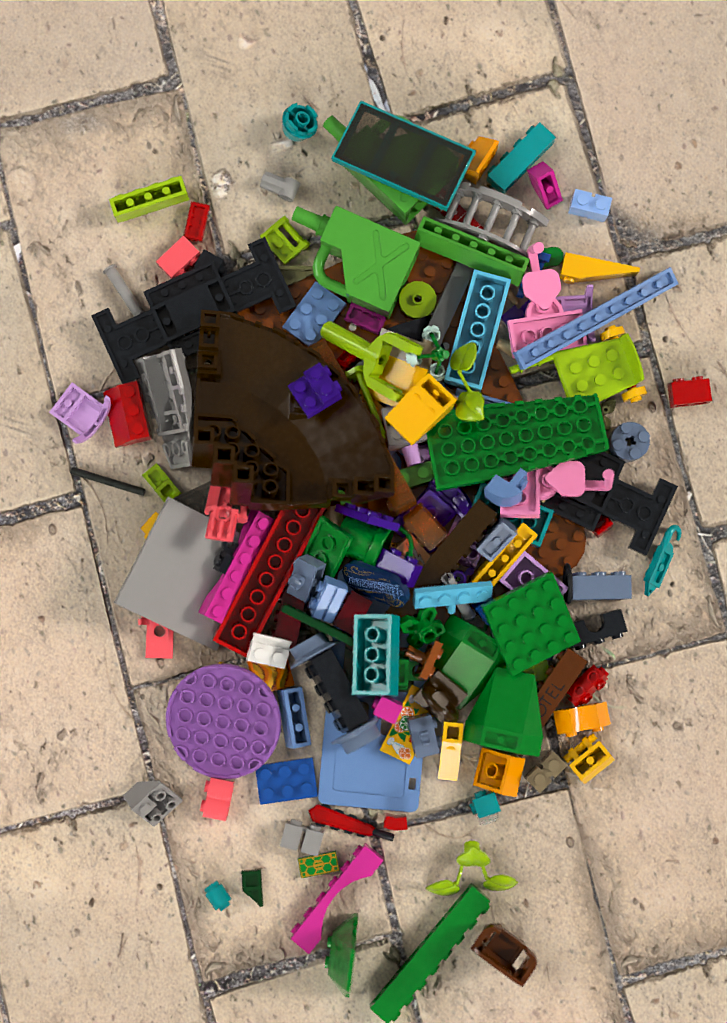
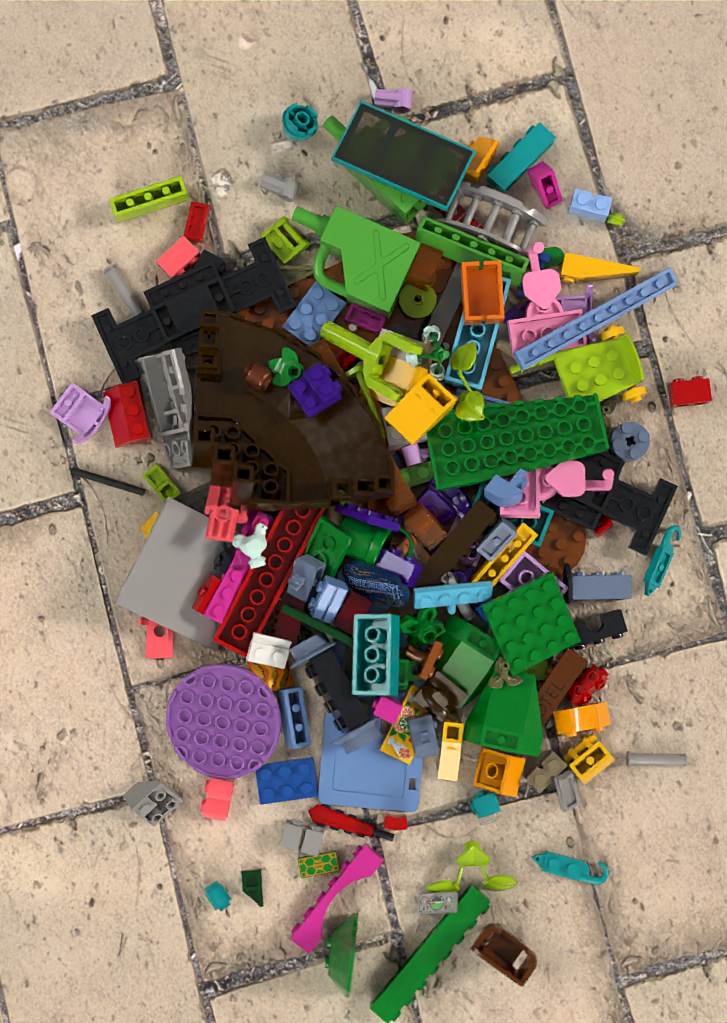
none -> red plate [192,574,221,614]
none -> light aqua animal [232,521,267,569]
none -> copper head [243,362,273,391]
none -> green plate [268,347,305,387]
none -> lavender piece [374,88,413,113]
none -> clear orange piece [406,243,445,292]
none -> light grey tile [418,891,458,915]
none -> orange piece [460,260,504,325]
none -> olive plant [488,656,523,689]
none -> teal plate [531,851,609,885]
none -> light grey tile [554,770,580,813]
none -> lime plate [607,212,625,226]
none -> light grey pin [626,751,687,767]

